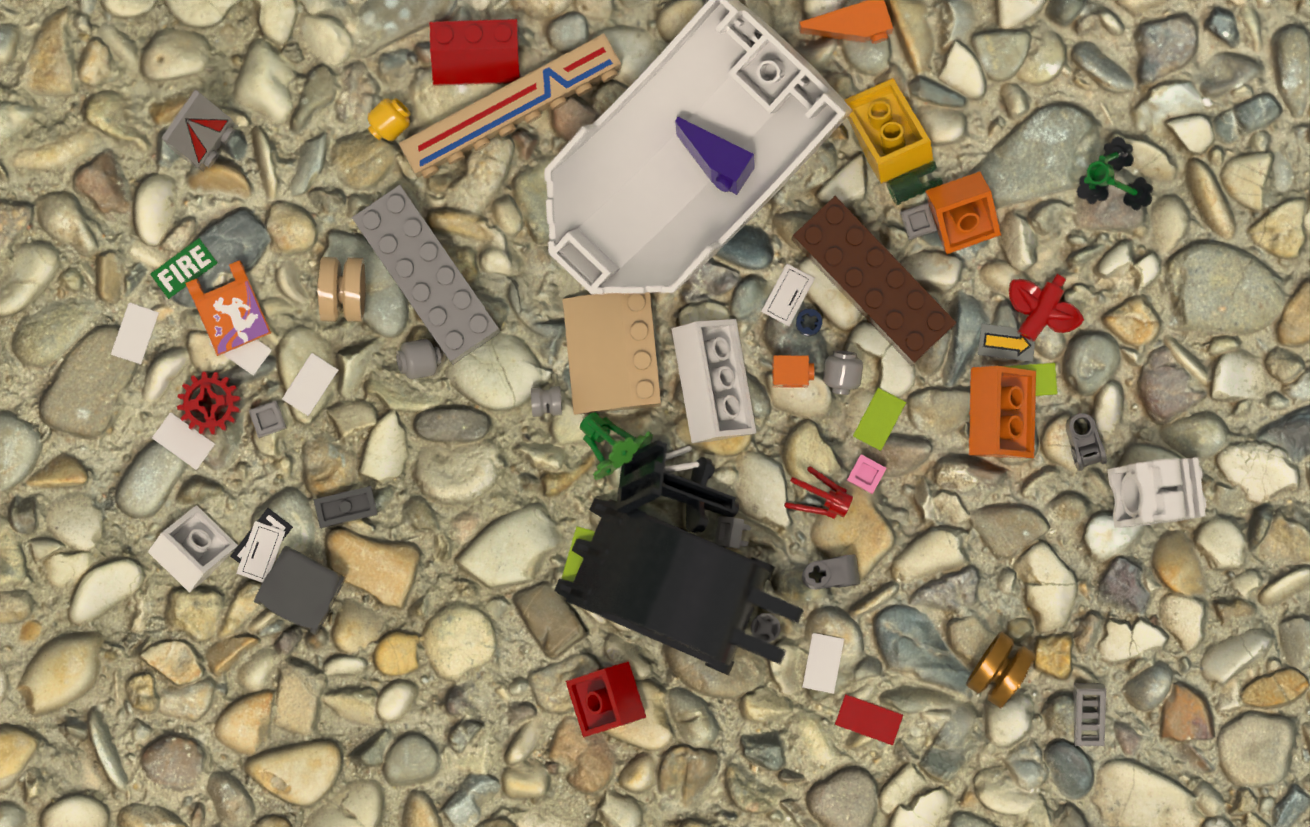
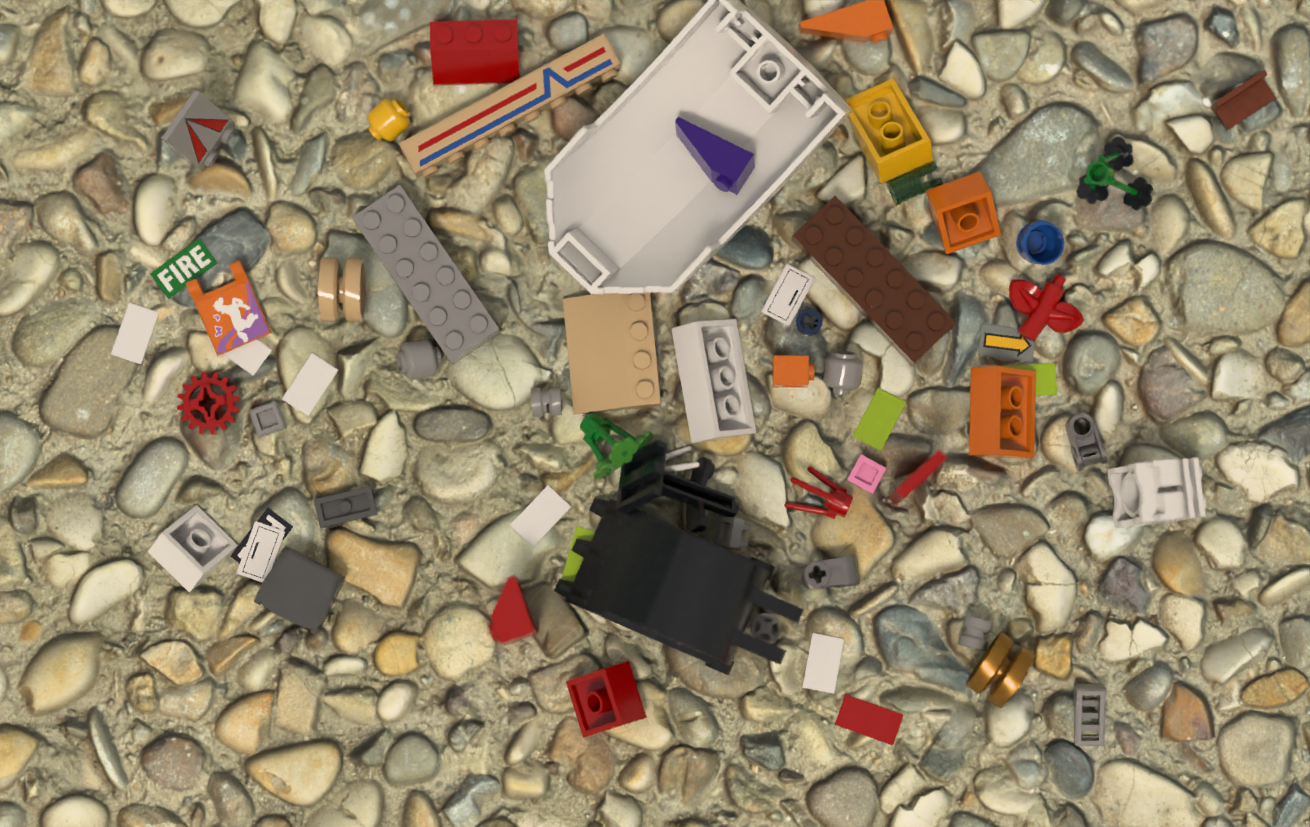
white sticker [152,412,215,470] -> none
light grey tile [900,203,937,240] -> none
none -> red slope [487,575,538,646]
none -> white sticker [510,485,571,547]
none -> red tile [887,450,947,505]
none -> light grey wheel [958,616,993,652]
none -> blue helmet [1016,220,1064,265]
none -> copper panel [1210,70,1276,131]

